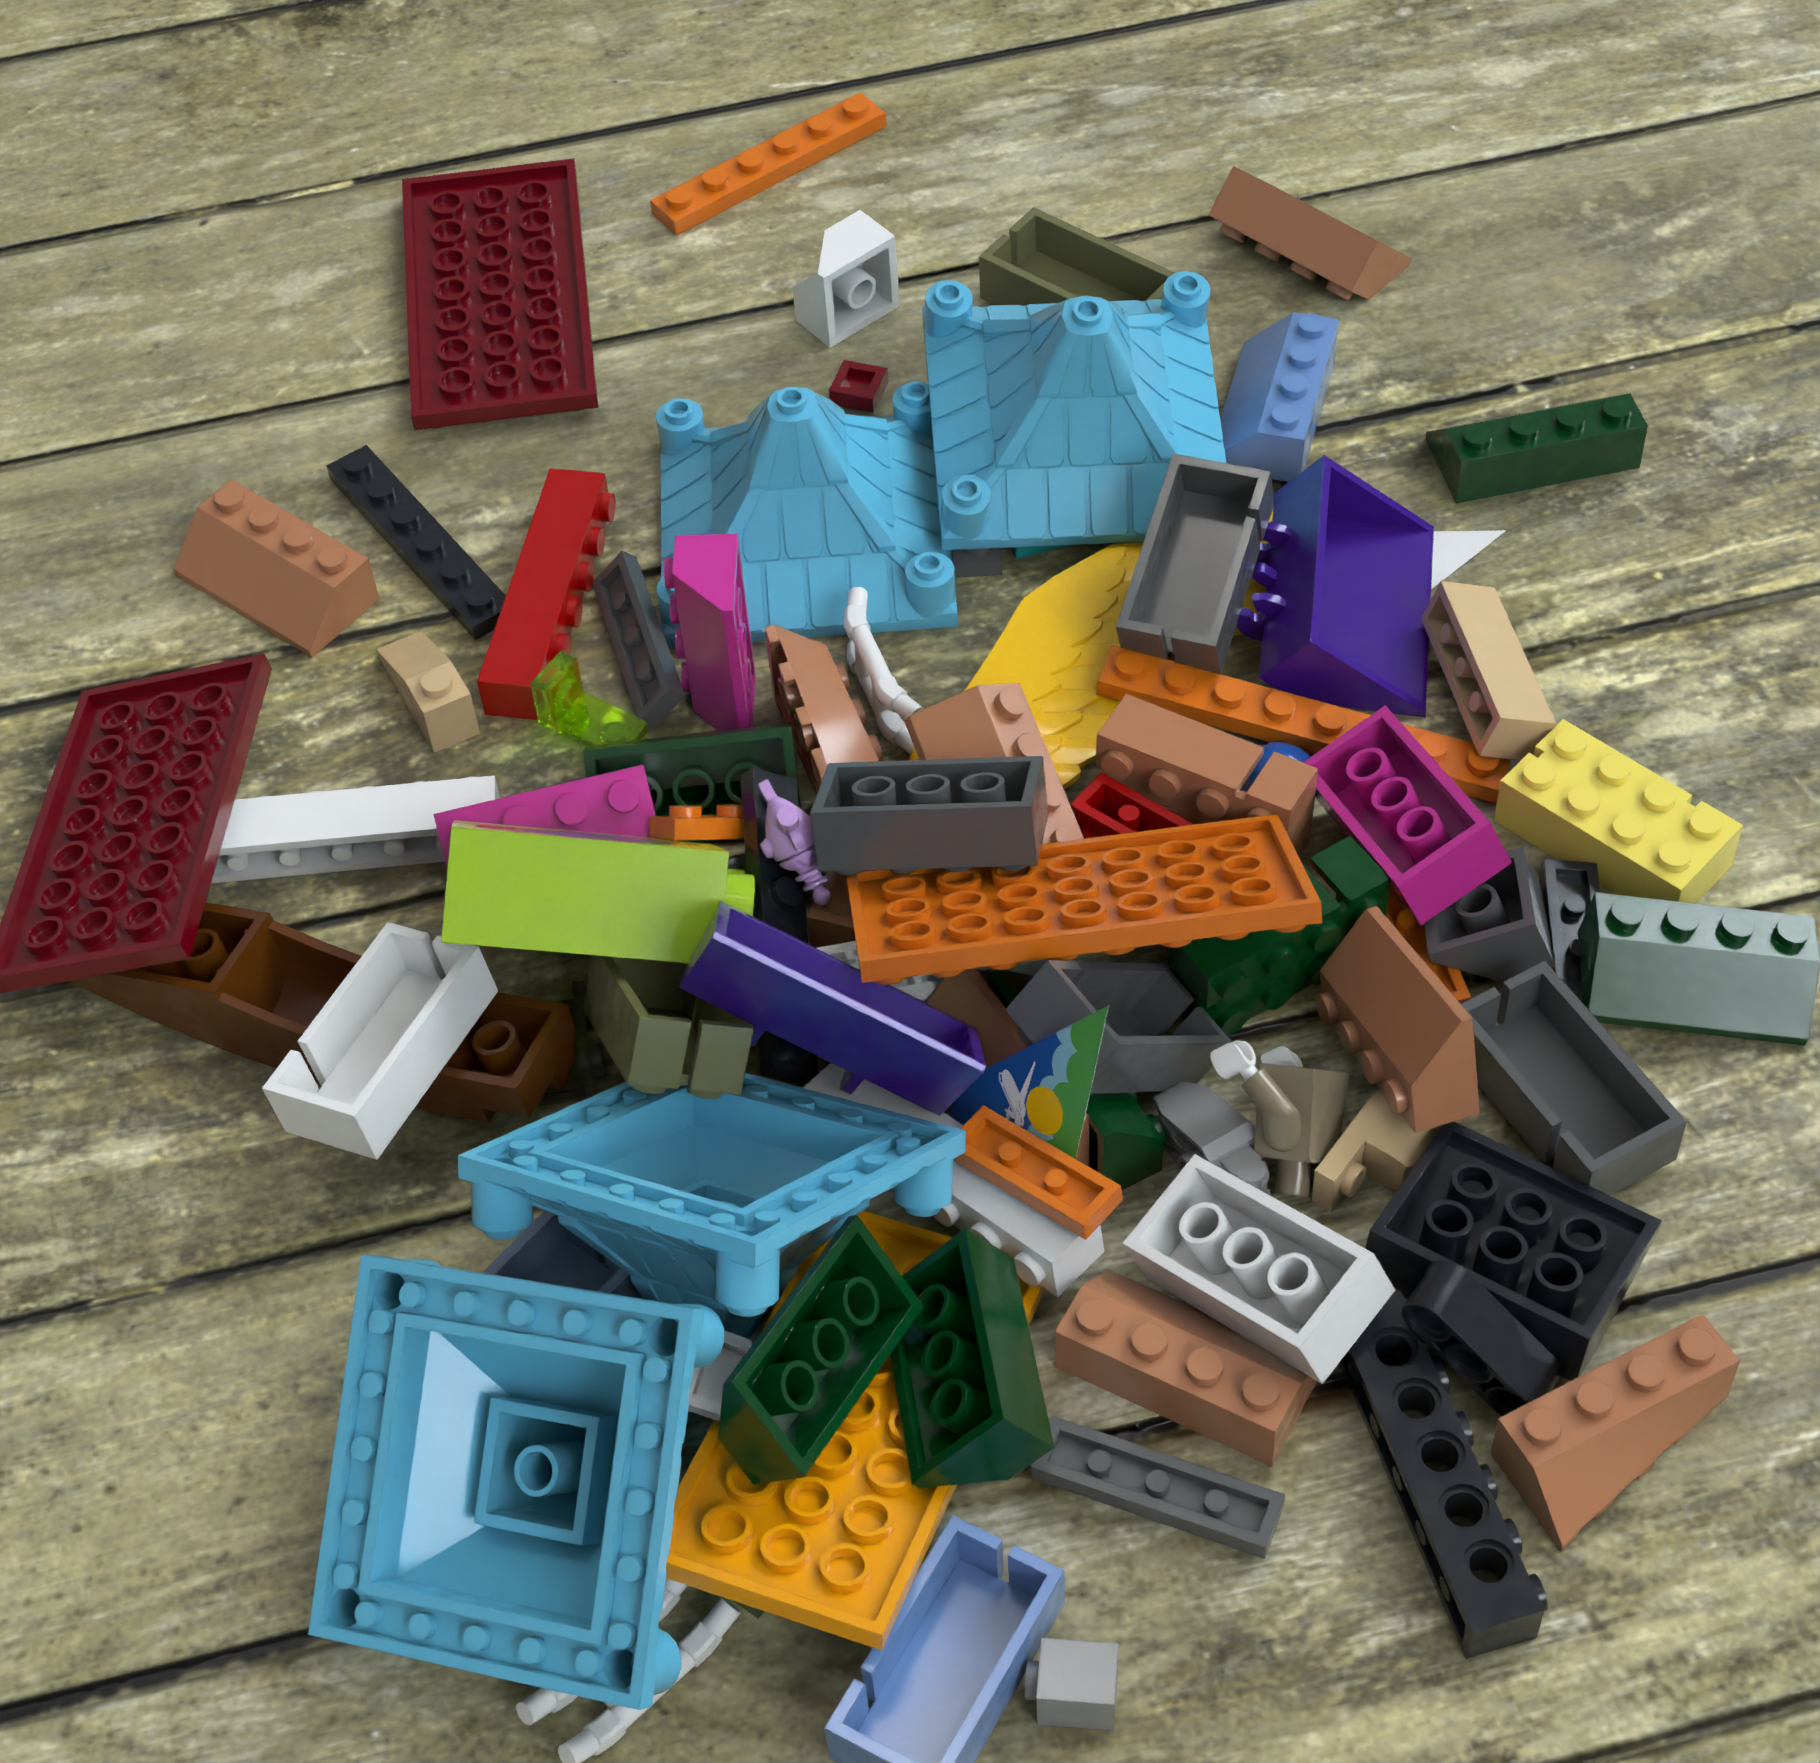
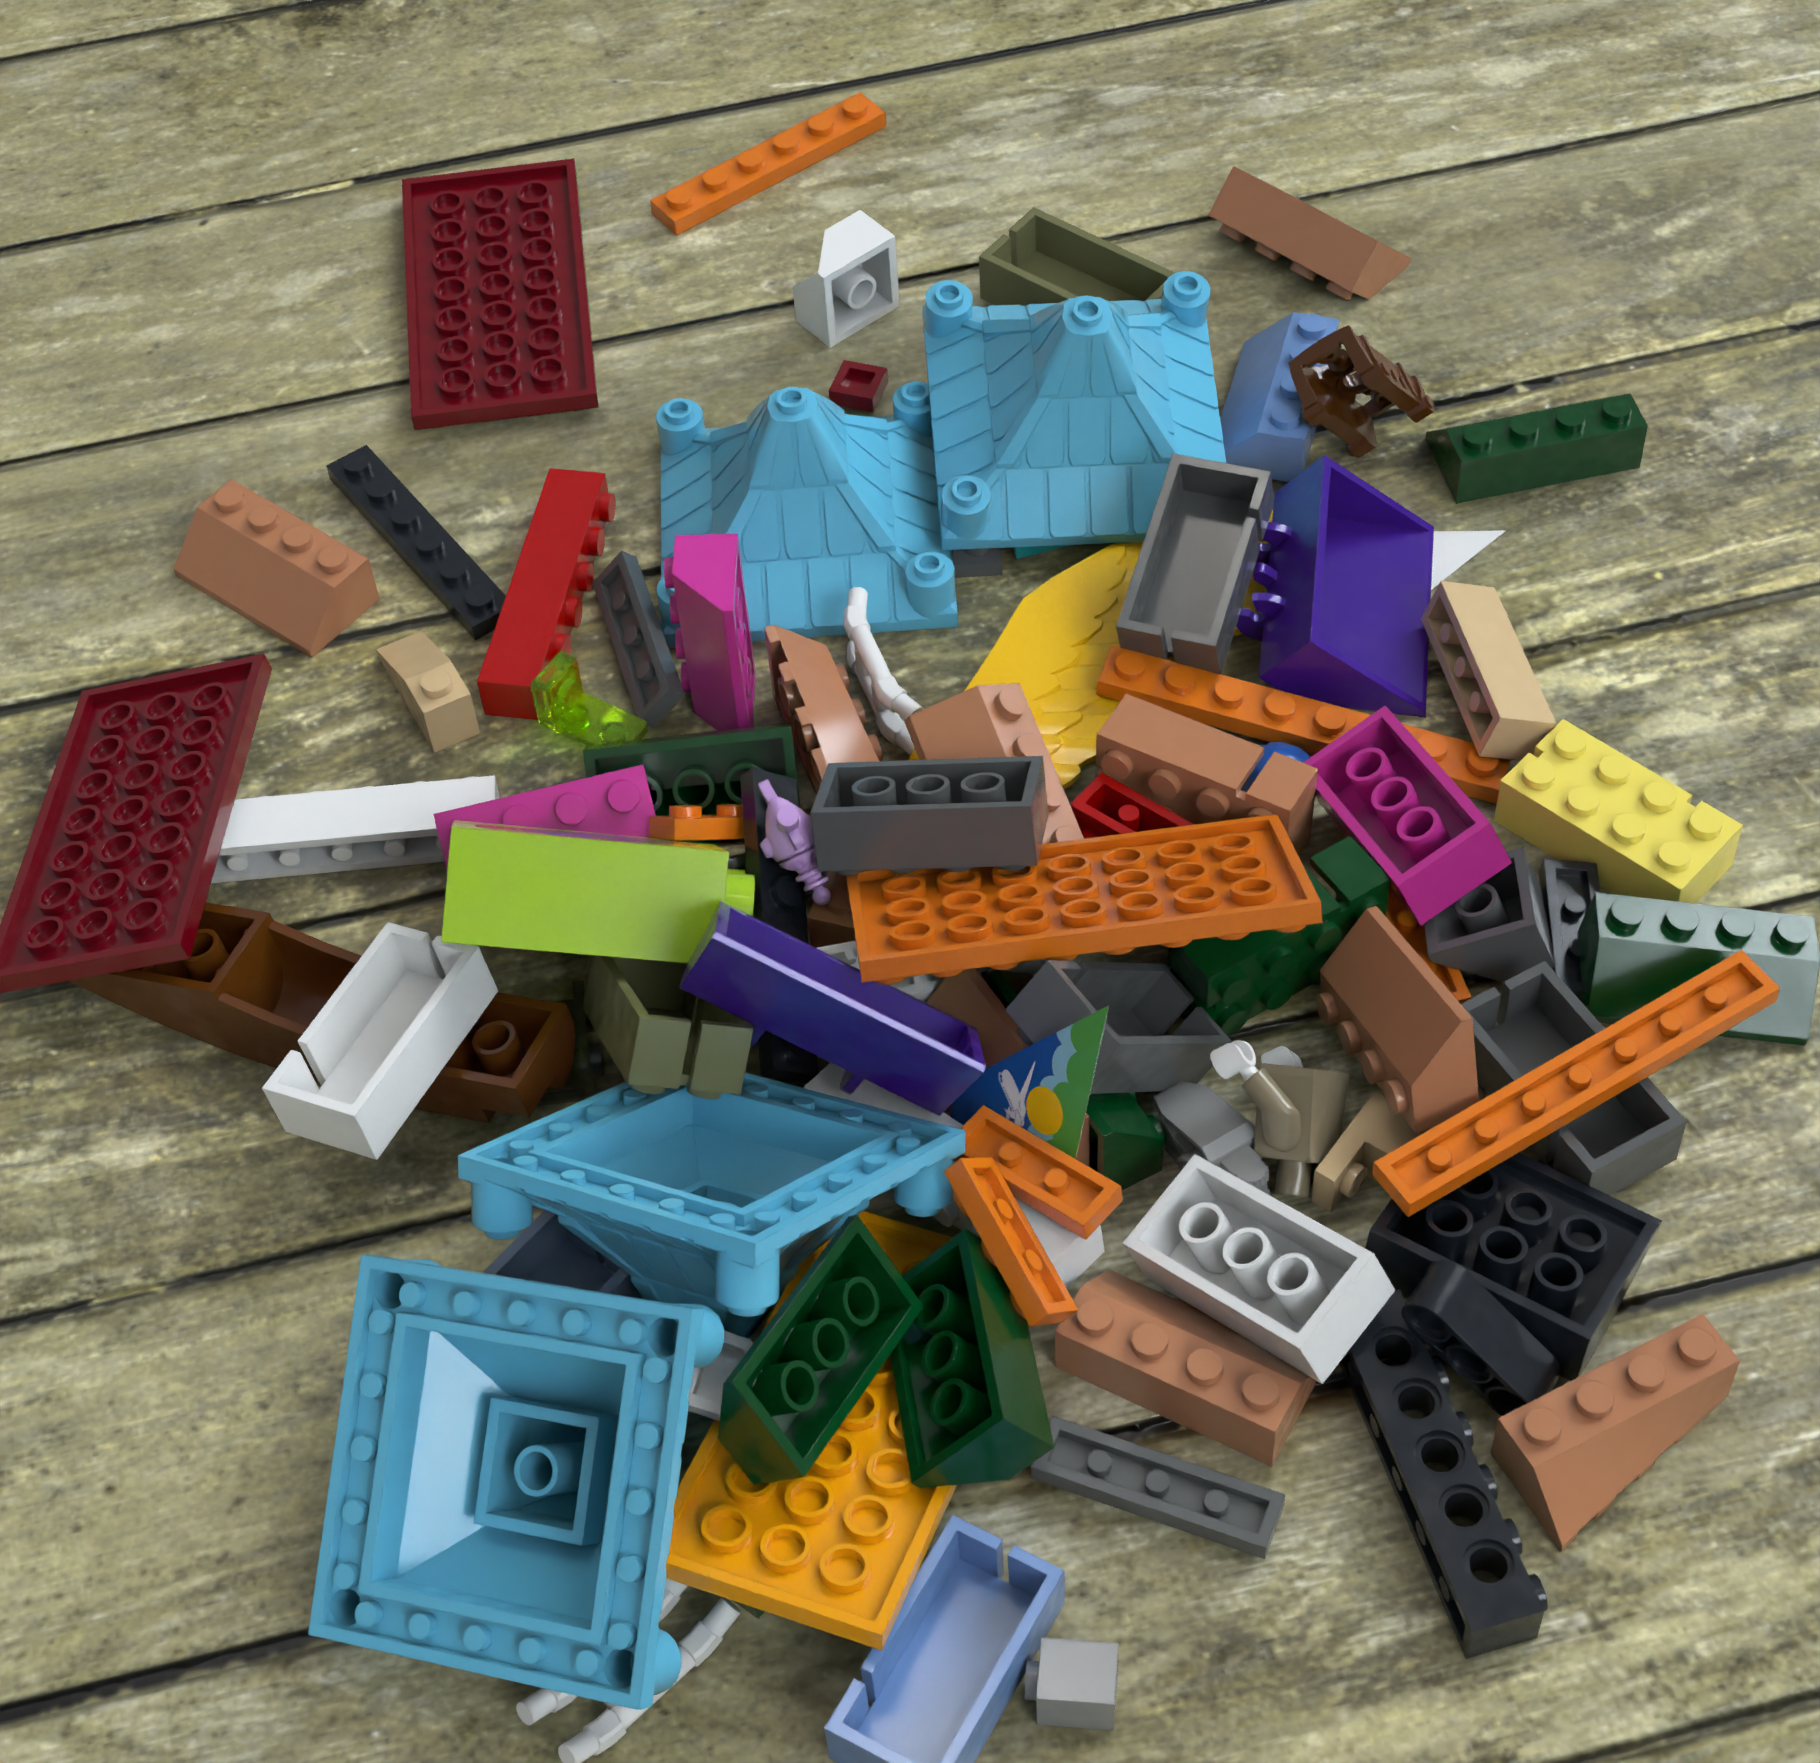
none -> orange plate [943,1157,1078,1327]
none -> reddish brown piece [1288,325,1434,458]
none -> orange plate [1372,950,1780,1217]

